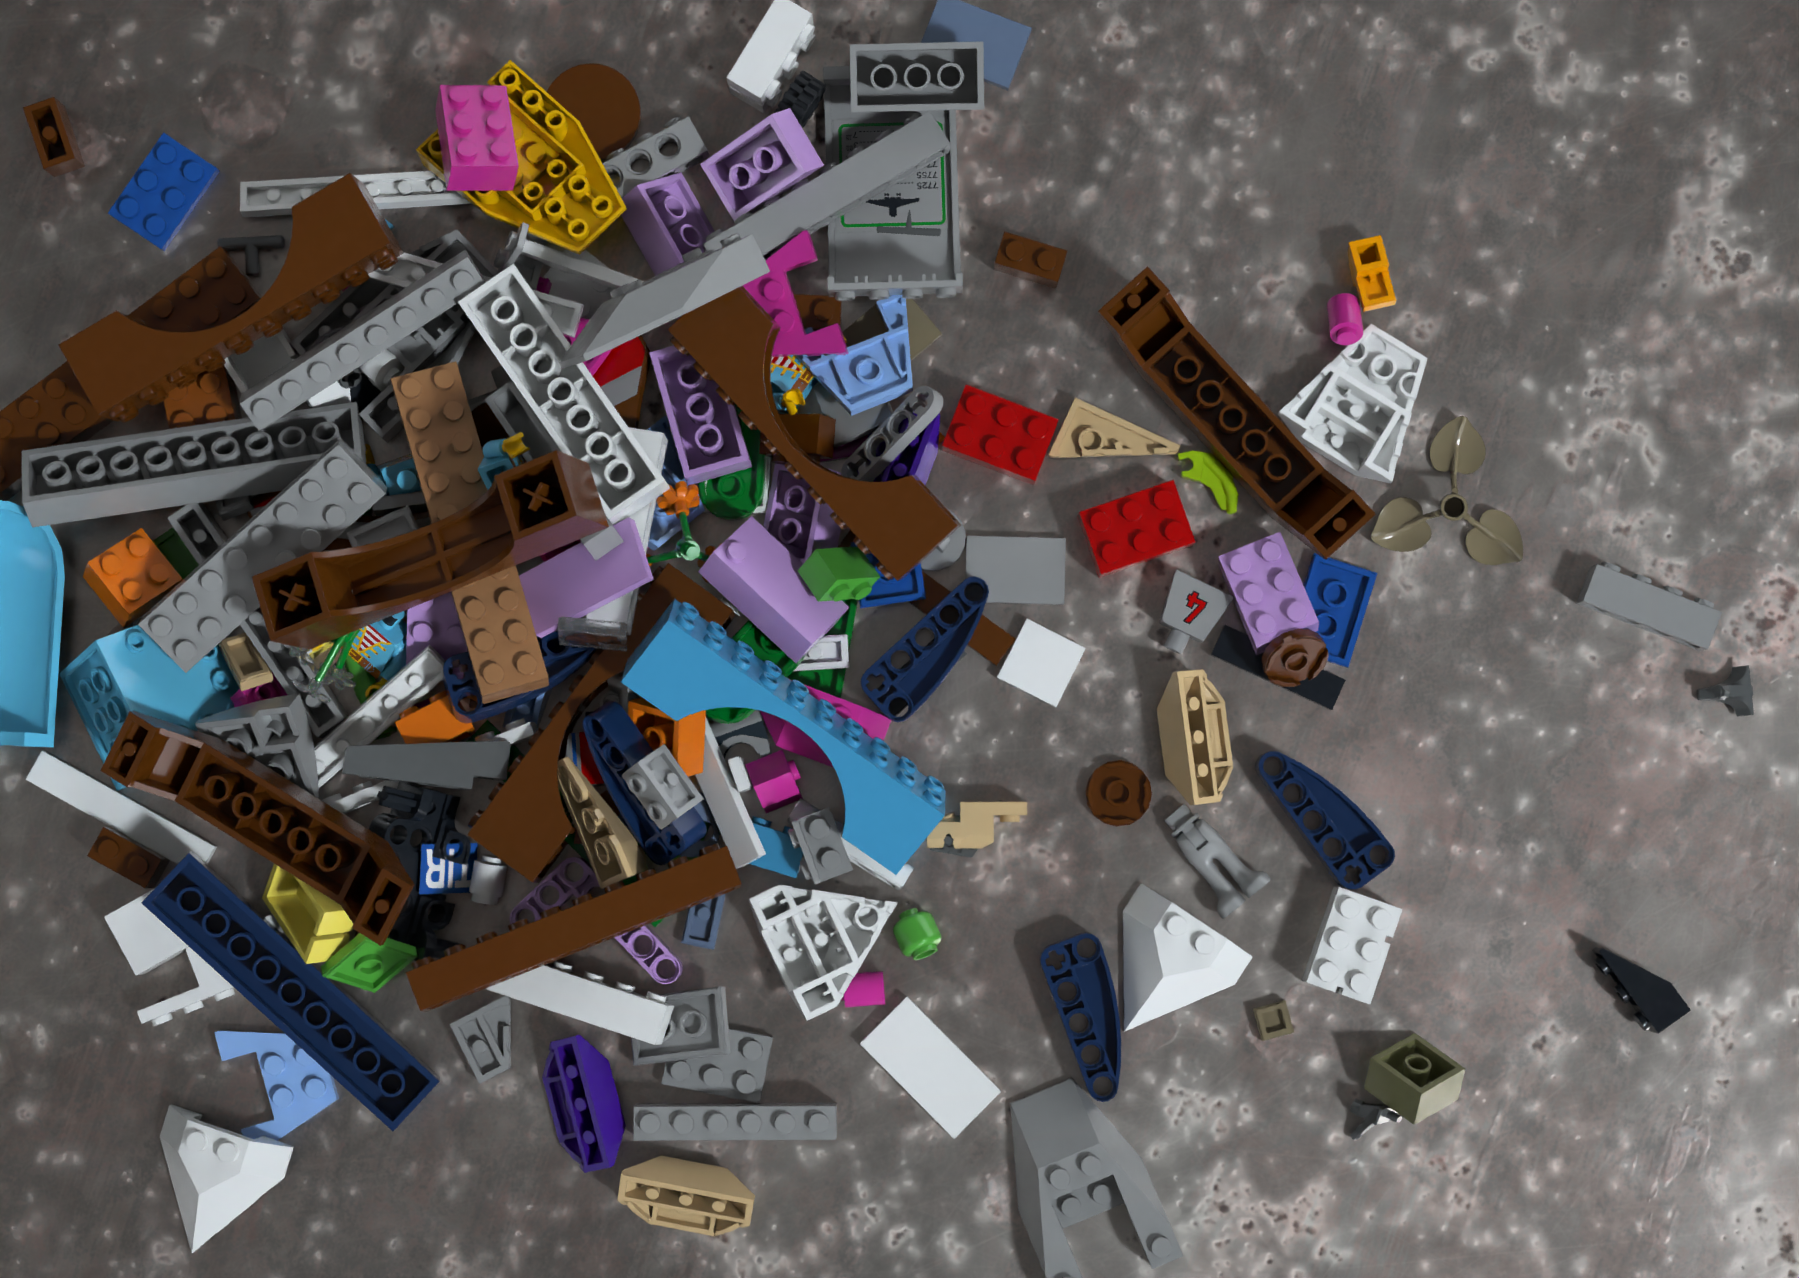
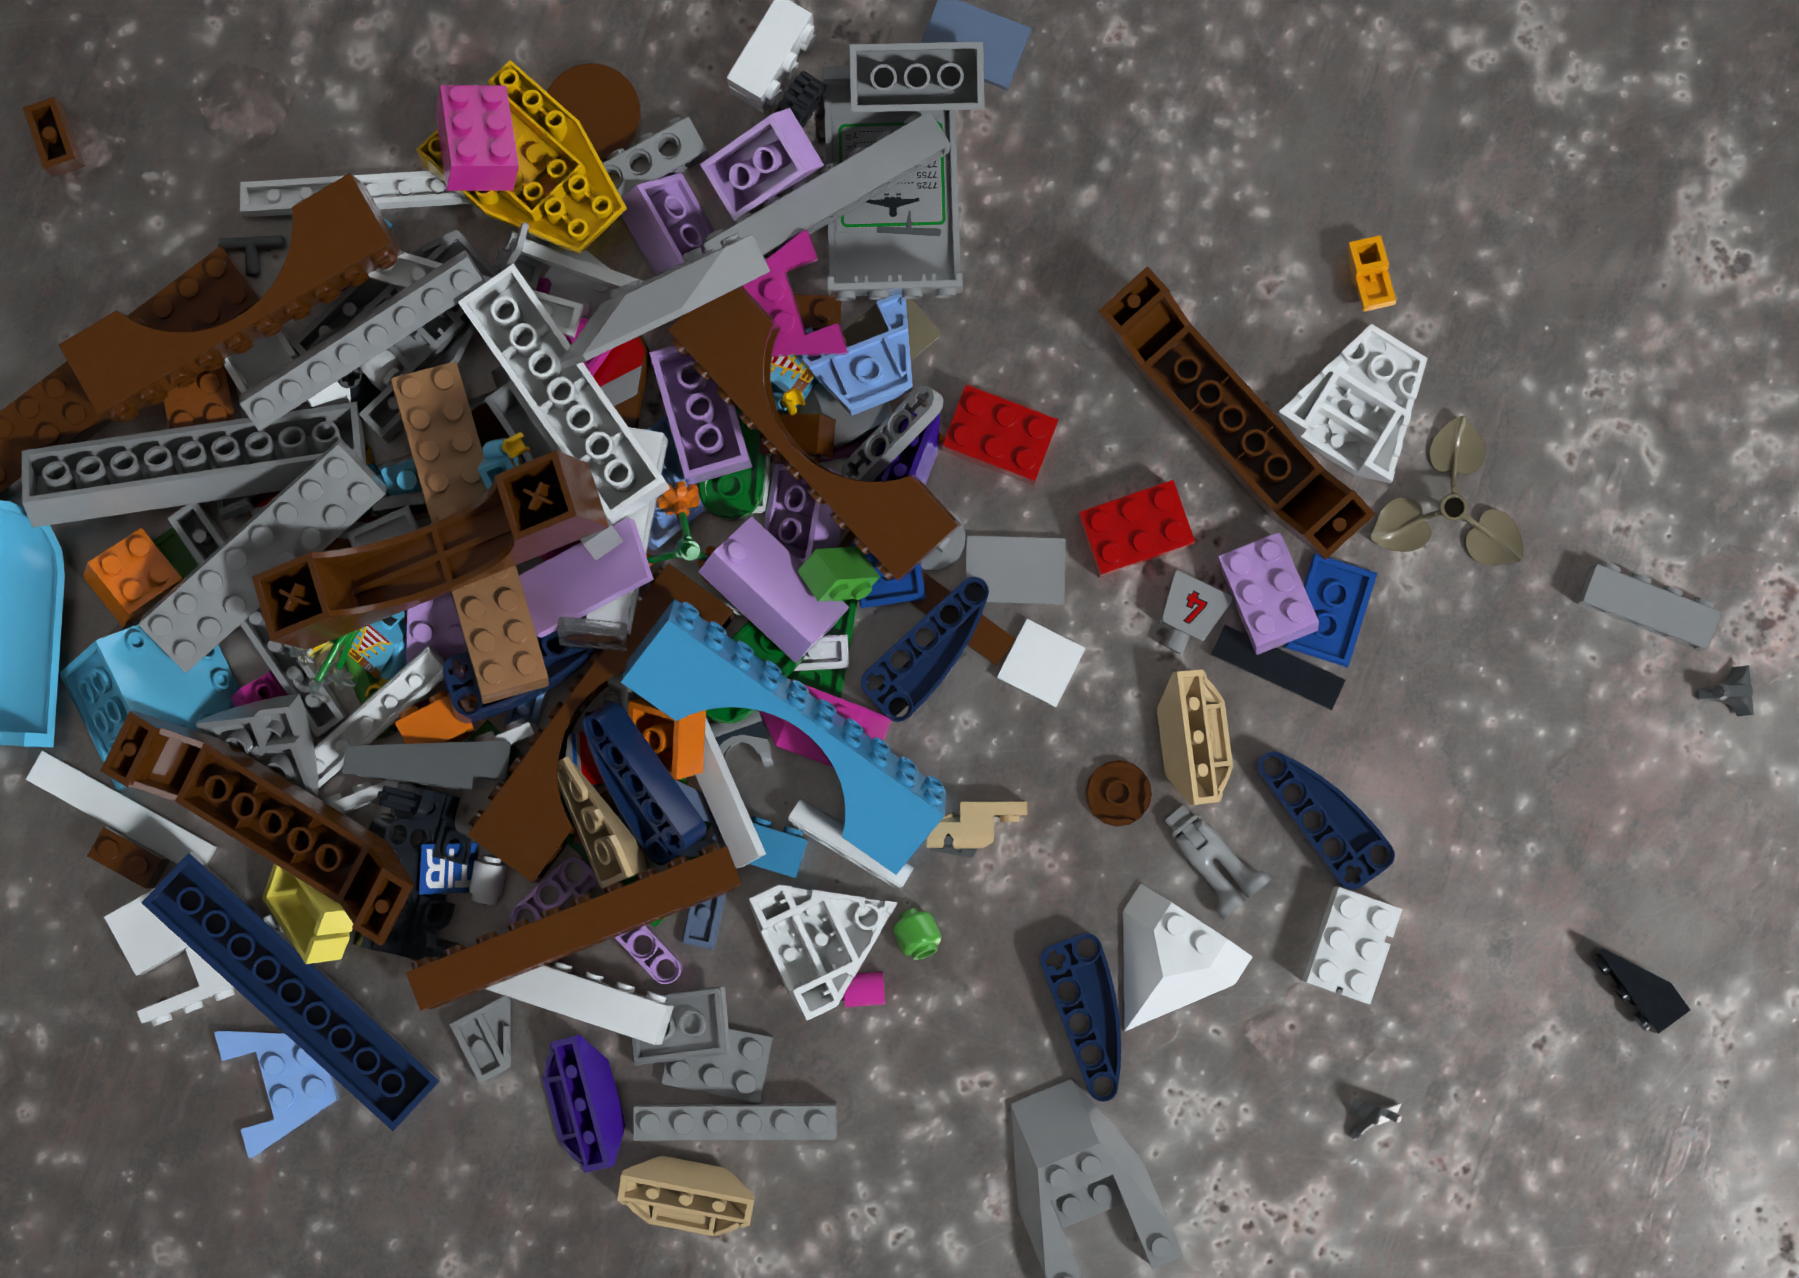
blue plate [108,132,220,252] -> none
white wedge [160,1104,294,1253] -> none
tan tile [219,633,273,691] -> none
bright green tile [321,933,417,993] -> none
light grey bracket [622,744,704,829] -> none
white tile [728,756,753,793] -> none
dark pink brick [745,750,803,814] -> none
light grey bracket [788,807,853,884] -> none
white tile [860,996,1001,1139] -> none
reddish brown brick [994,231,1067,289] -> none
tan wing [1048,397,1180,458] -> none
lime piece [1177,450,1239,514] -> none
dark tan tile [1252,1000,1294,1041] -> none
reddish brown tile [1262,629,1328,687] -> none
dark pink brick [1327,293,1363,345] -> none
olive slope [1364,1033,1466,1125] -> none

